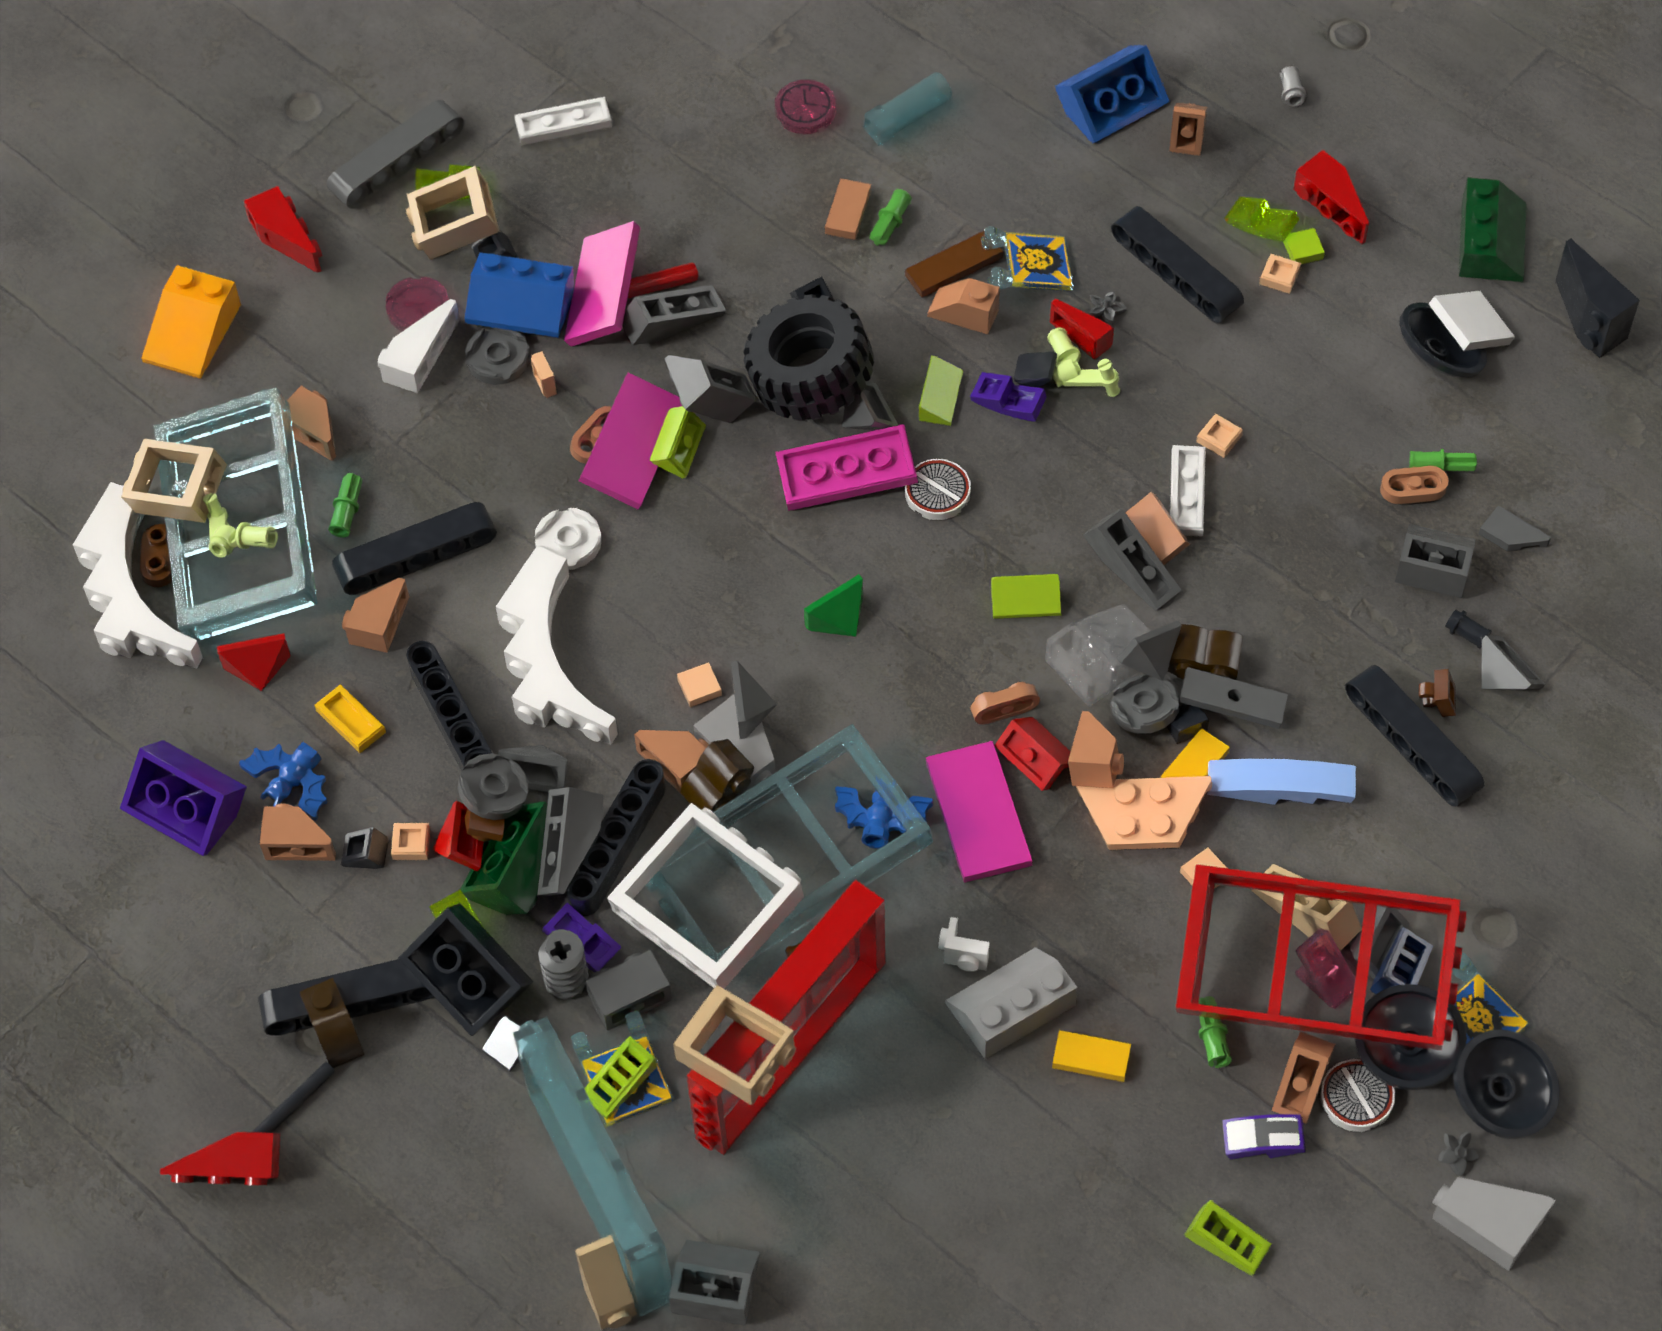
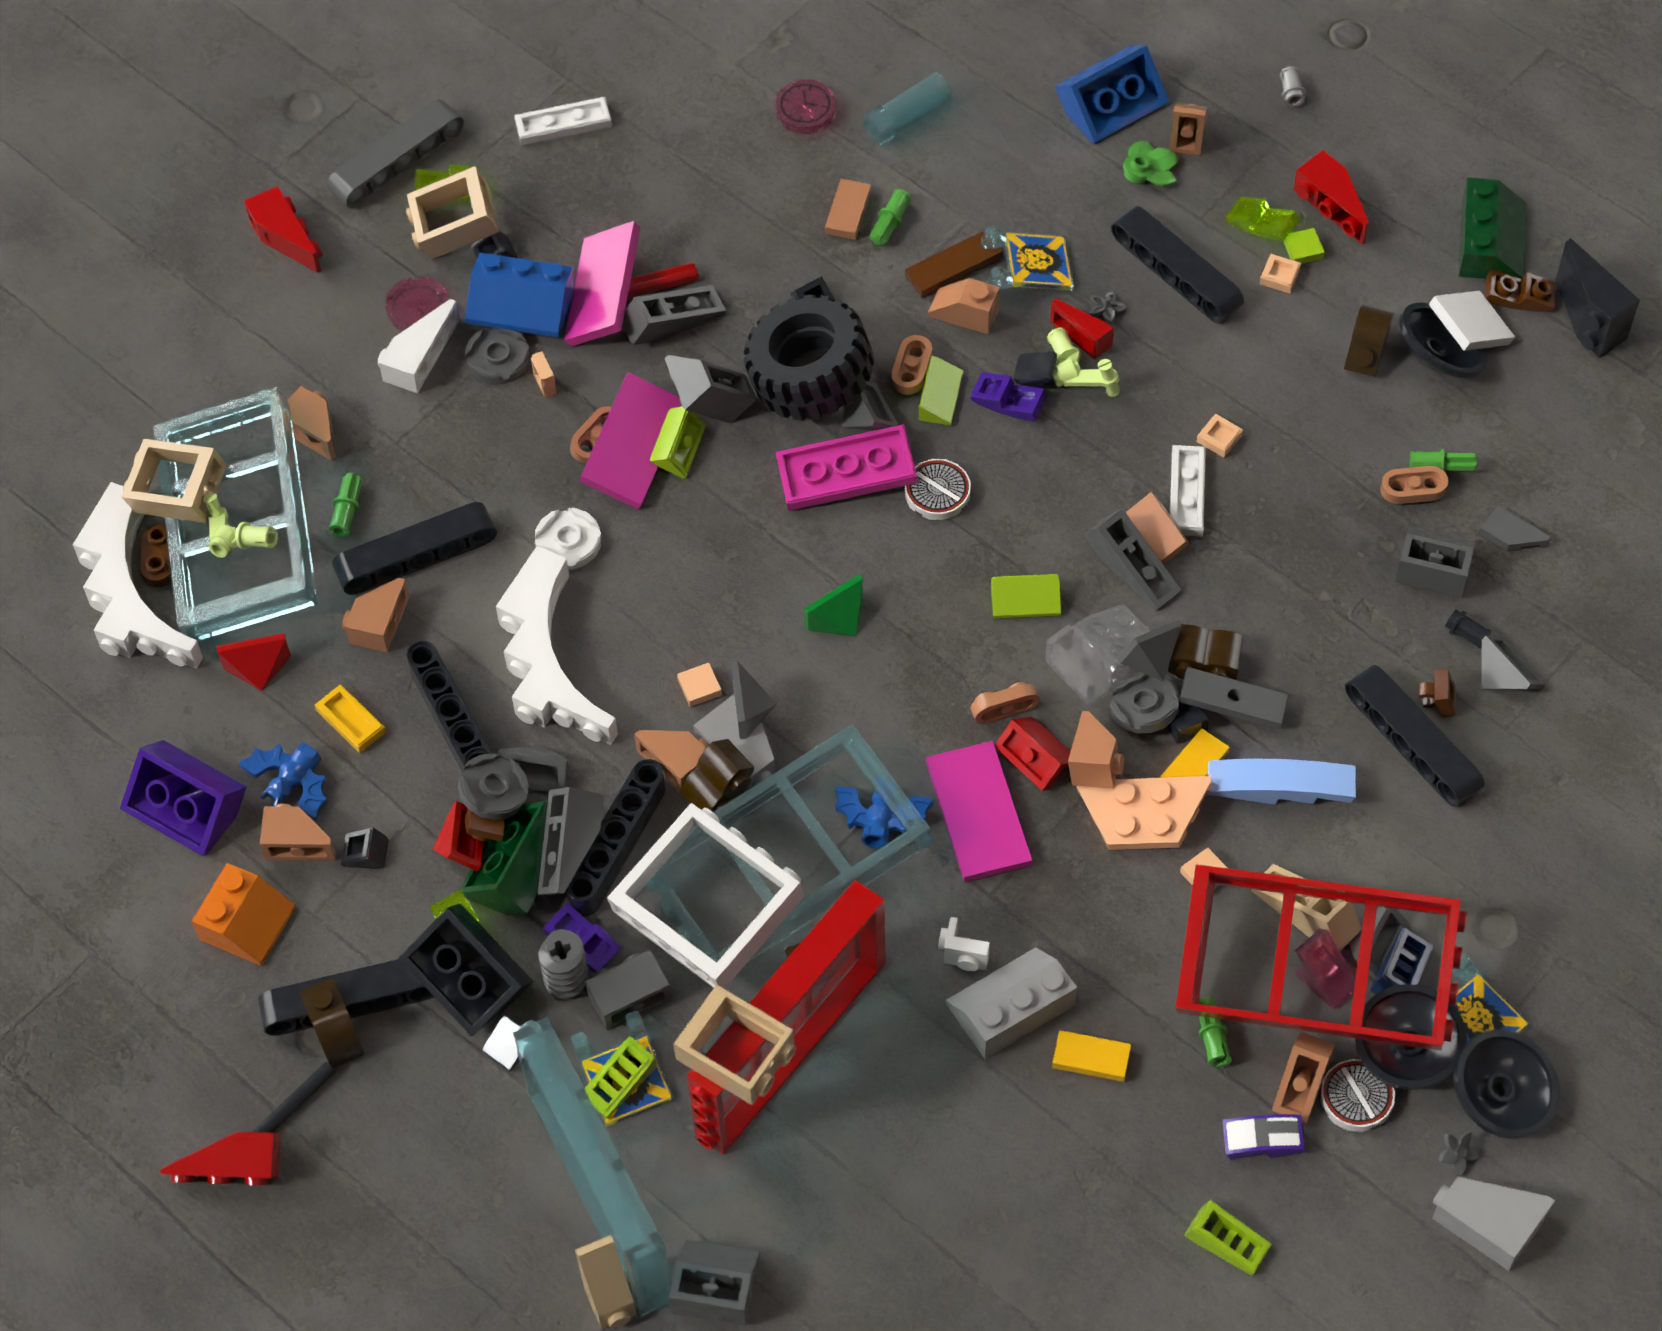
light orange slope [141,265,241,379] -> none
light nougat tile [391,823,430,860] -> none
none -> orange slope [192,863,296,966]
none -> nougat plate [891,335,932,395]
none -> bright green plate [1123,141,1178,186]
none -> dark brown brick [1344,305,1394,377]
none -> reddish brown slope [1484,269,1556,312]

